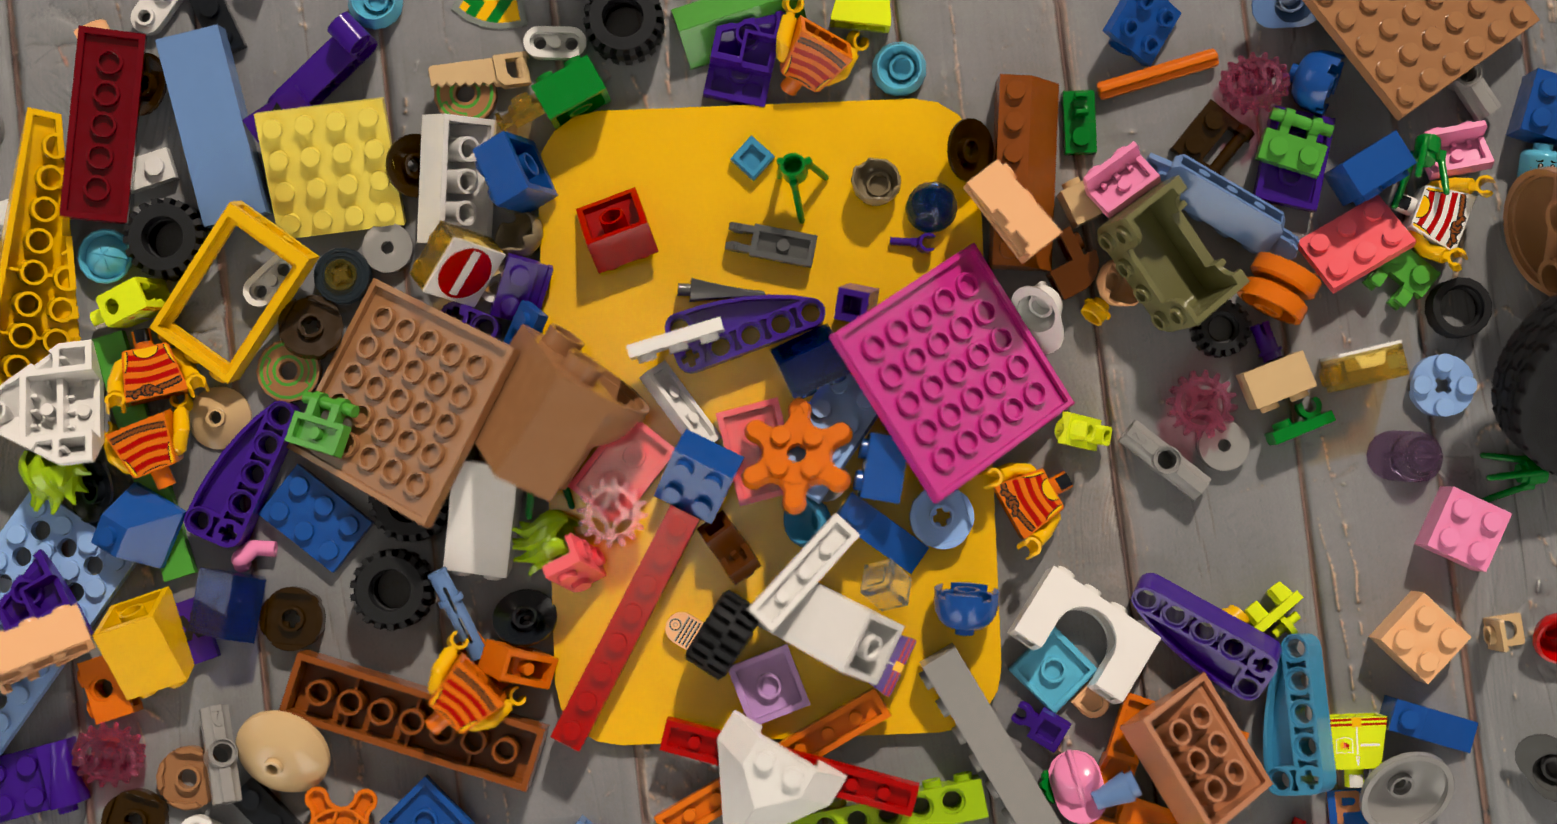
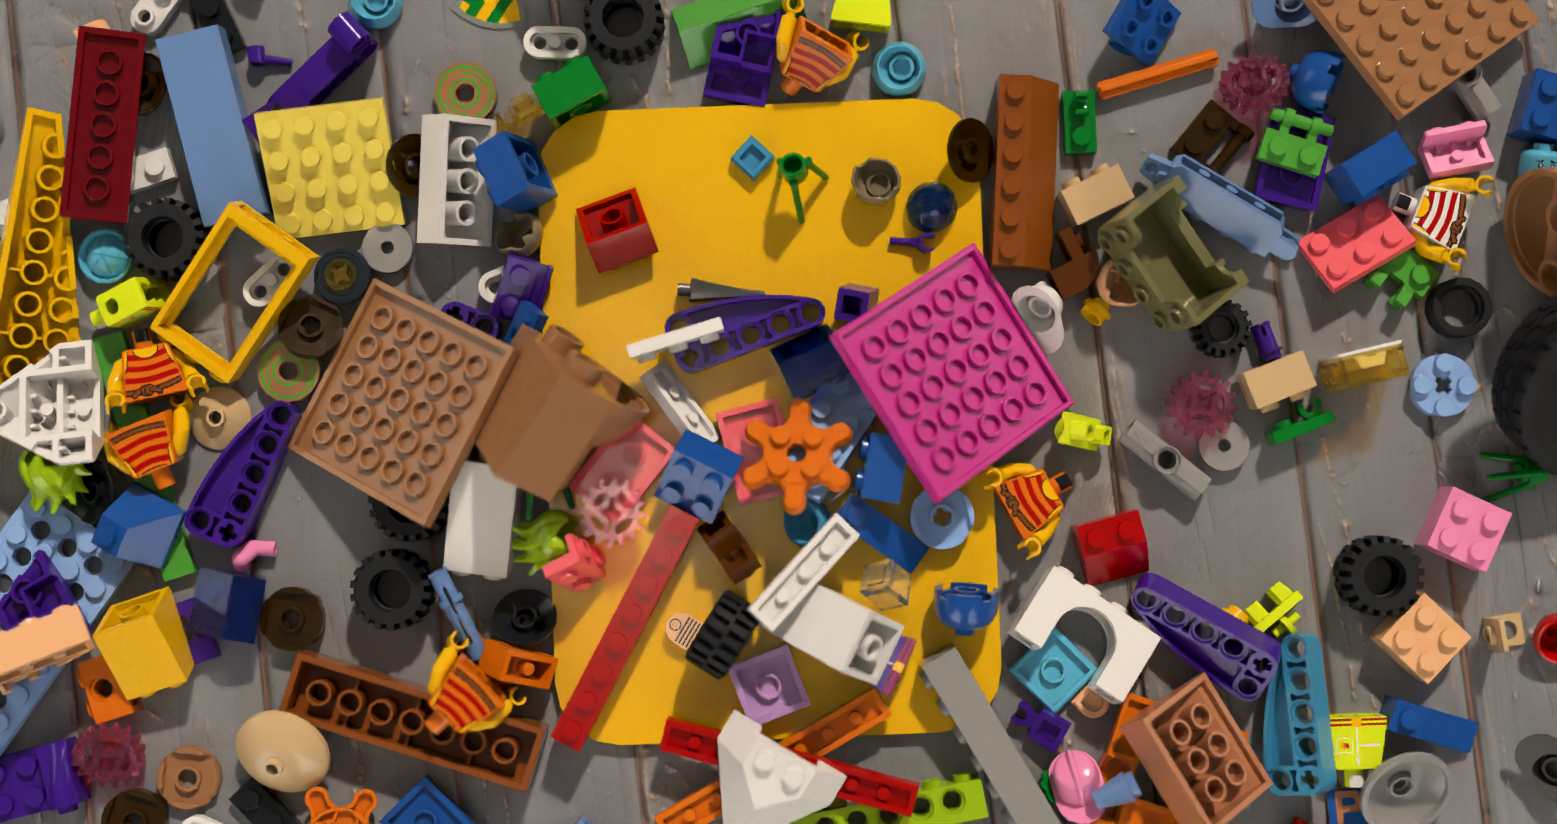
light grey piece [199,704,242,806] -> none
blue plate [258,464,375,573] -> none
bright green plate [284,391,360,458] -> none
piece [409,220,506,308] -> none
tan piece [428,51,532,89] -> none
dark grey hinge [725,222,818,268] -> none
light nougat wedge [964,159,1062,264] -> none
bright pink bracket [1083,141,1161,219] -> none
orange wheel [1237,252,1322,325] -> none
clear purple piece [1366,430,1443,482] -> none
green plant [1391,133,1450,209] -> none
none -> dark purple hand [247,45,293,67]
none -> red slope [1070,509,1149,586]
none -> black tyre [1333,535,1425,617]

